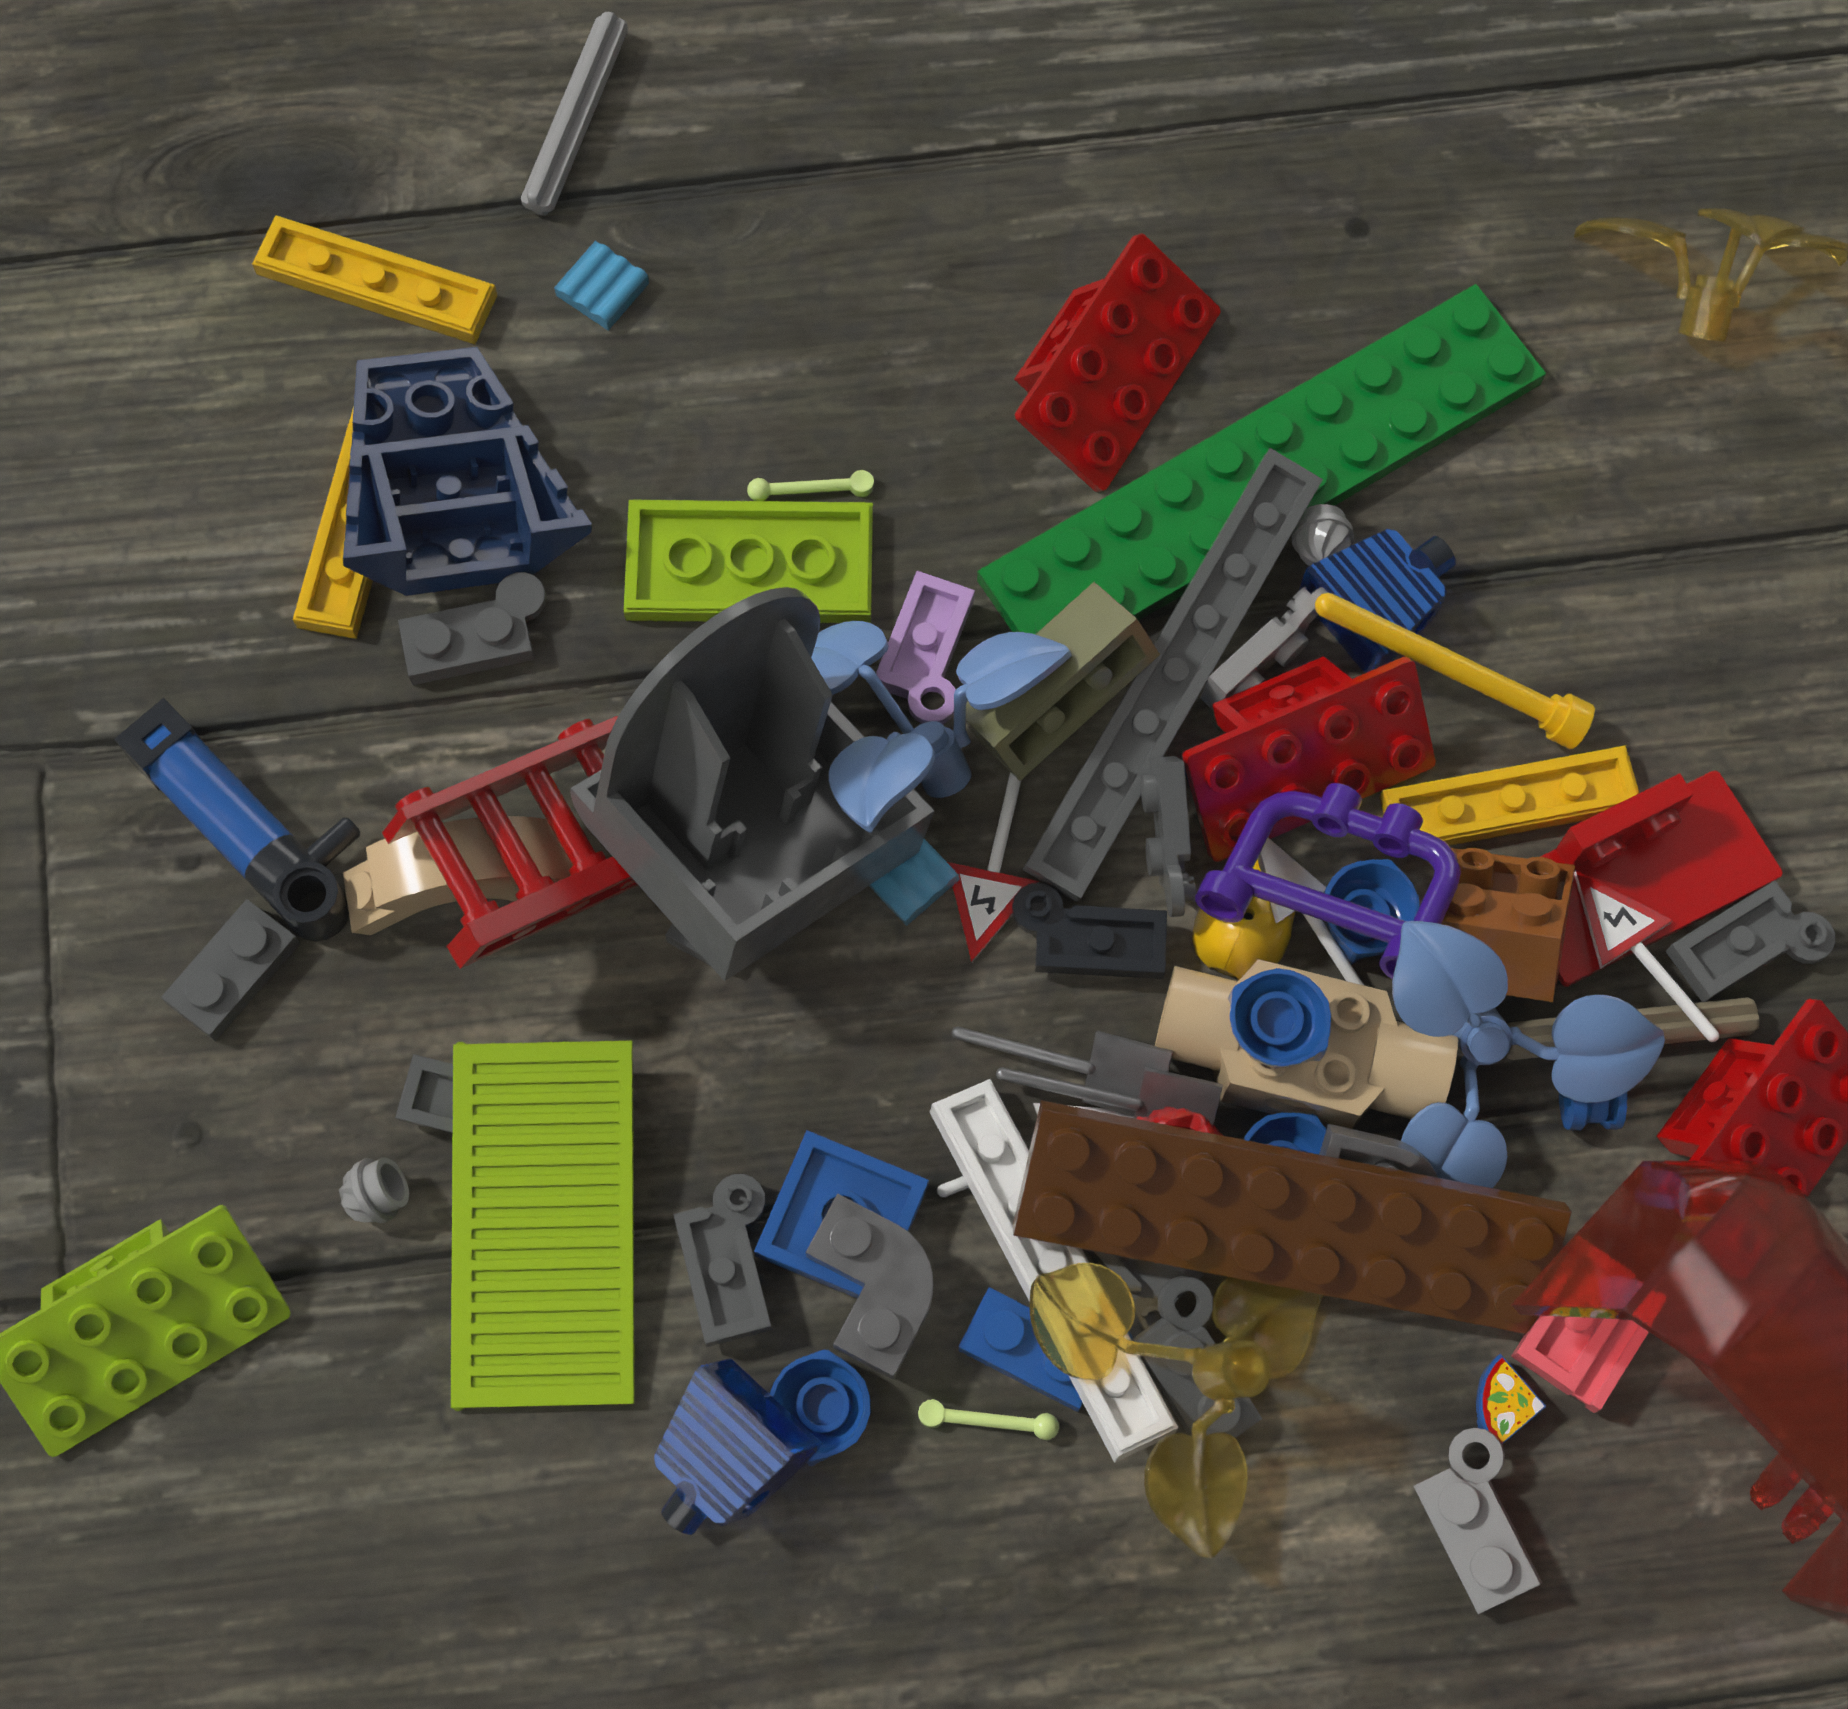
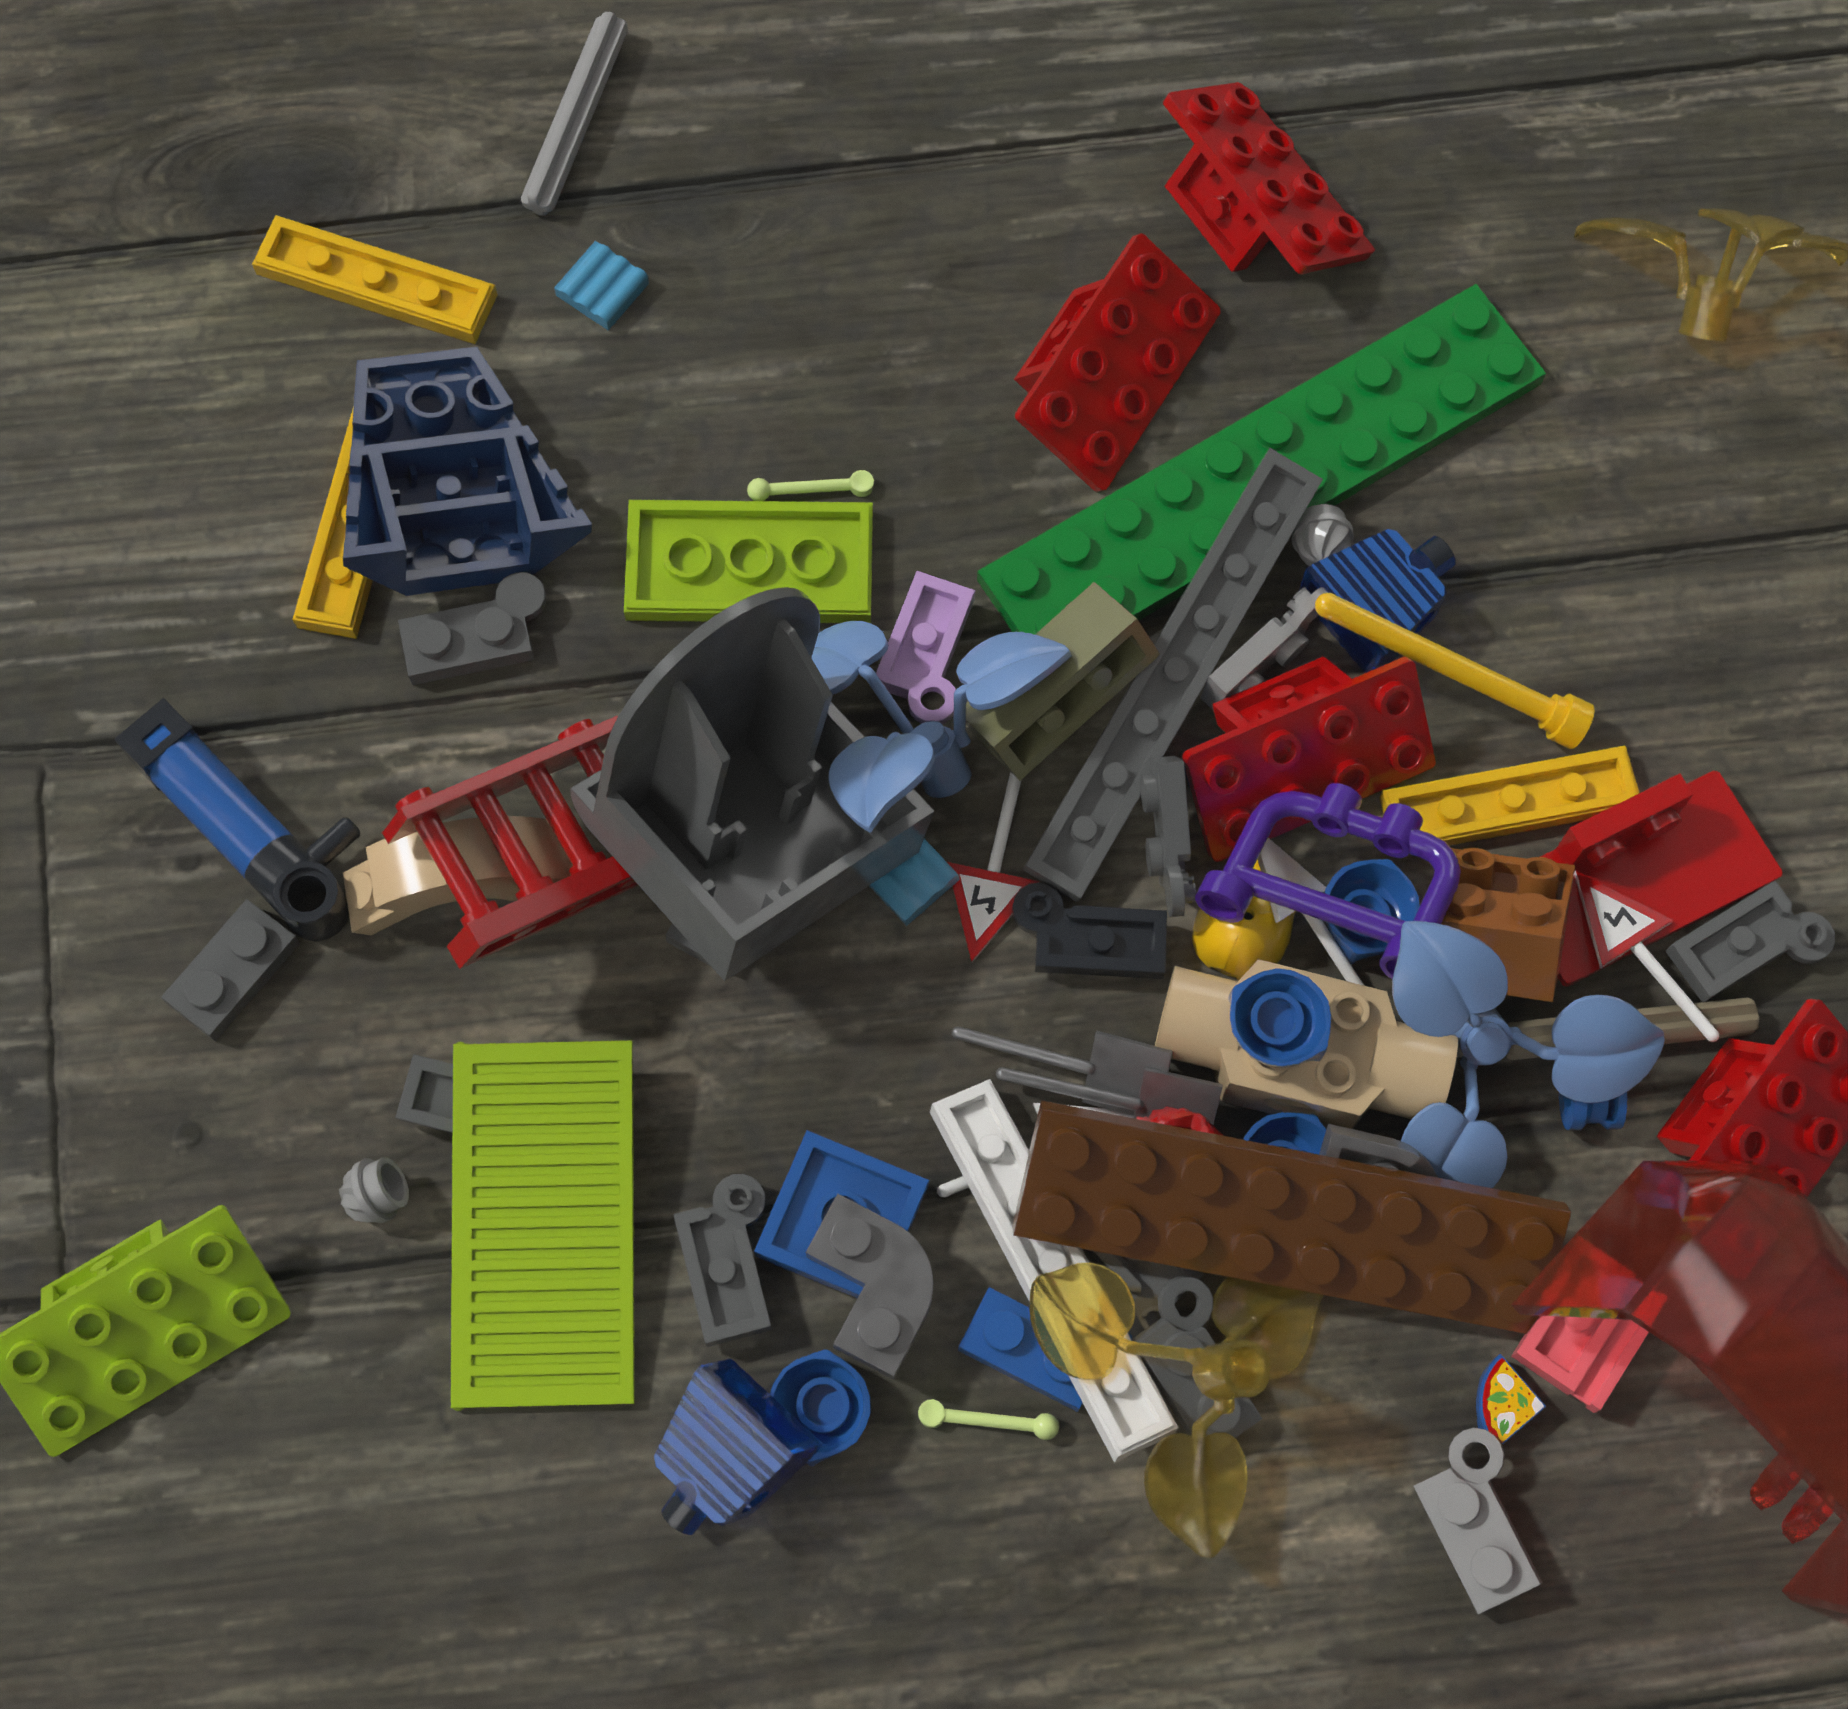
none -> red bracket [1163,82,1375,274]

